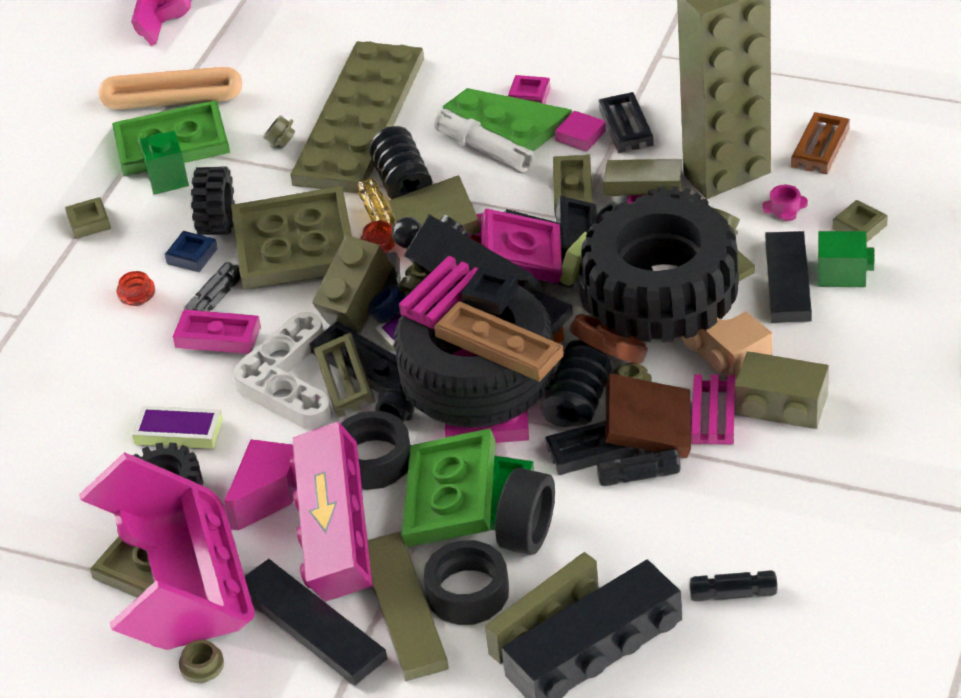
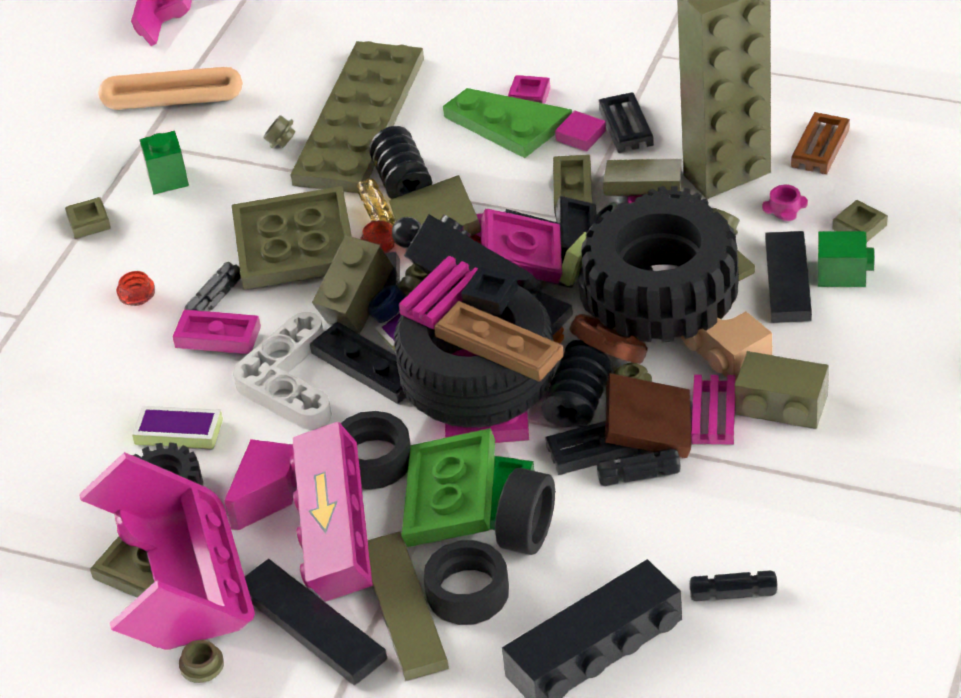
bright green tile [112,100,230,176] -> none
dark blue tile [164,230,218,273] -> none
black tyre [191,166,235,235] -> none
olive tile [314,333,376,418] -> none
black plate [375,388,415,423] -> none
white pin [434,109,534,173] -> none
olive plate [485,551,599,664] -> none

